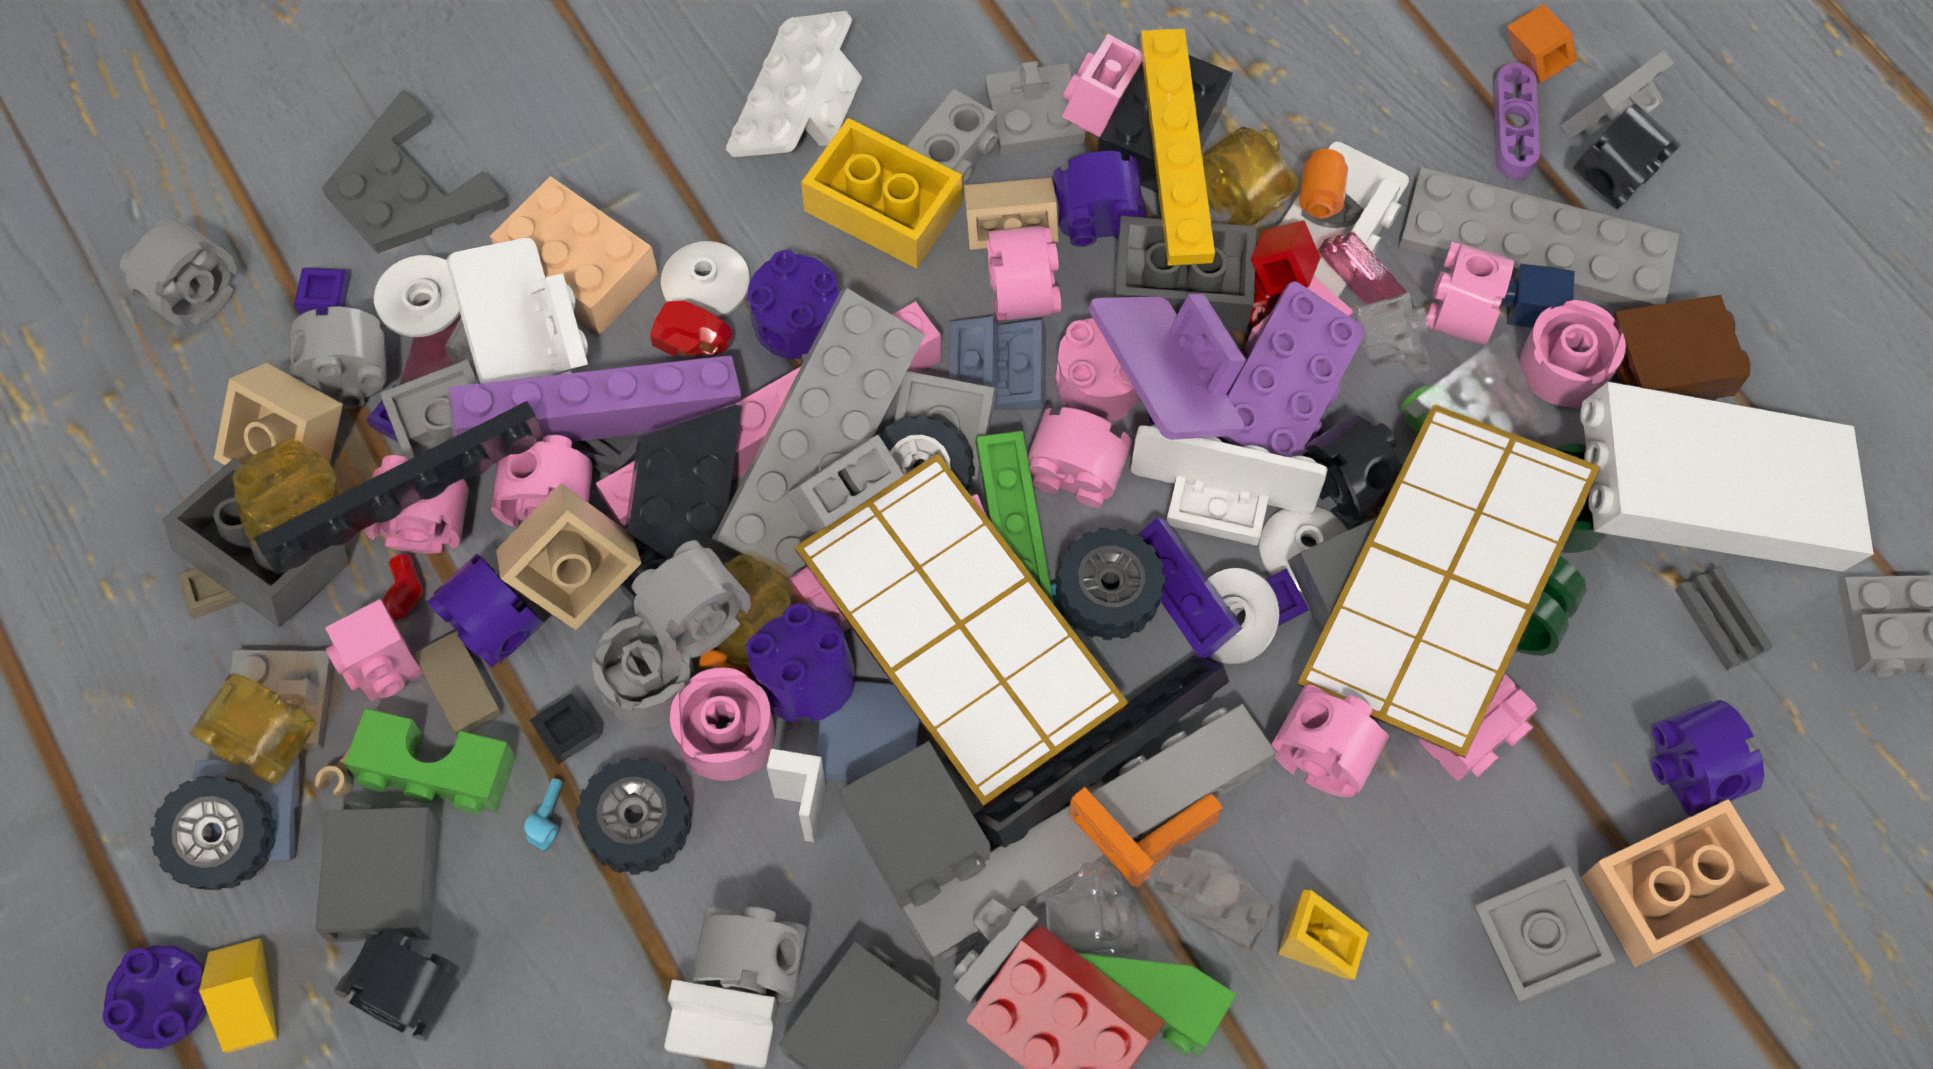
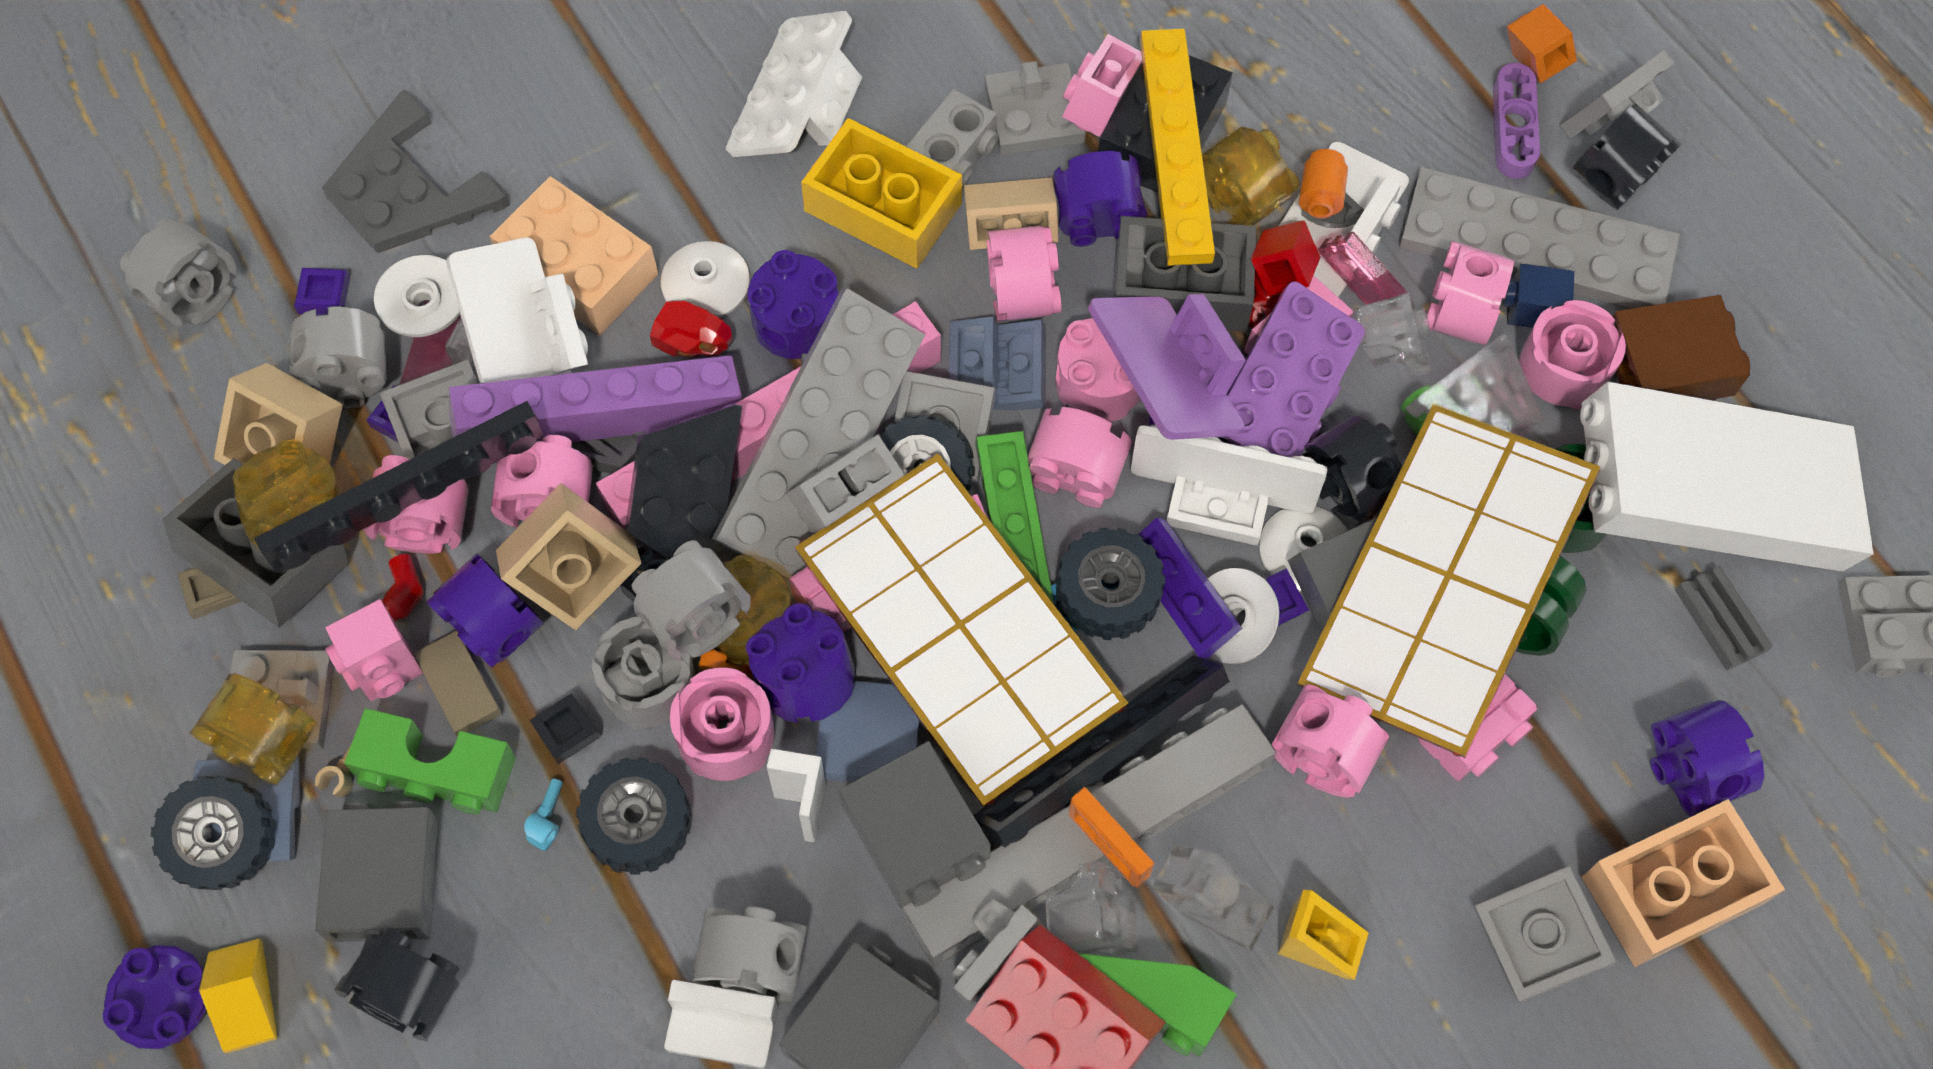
orange tile [1137,794,1223,866] -> none

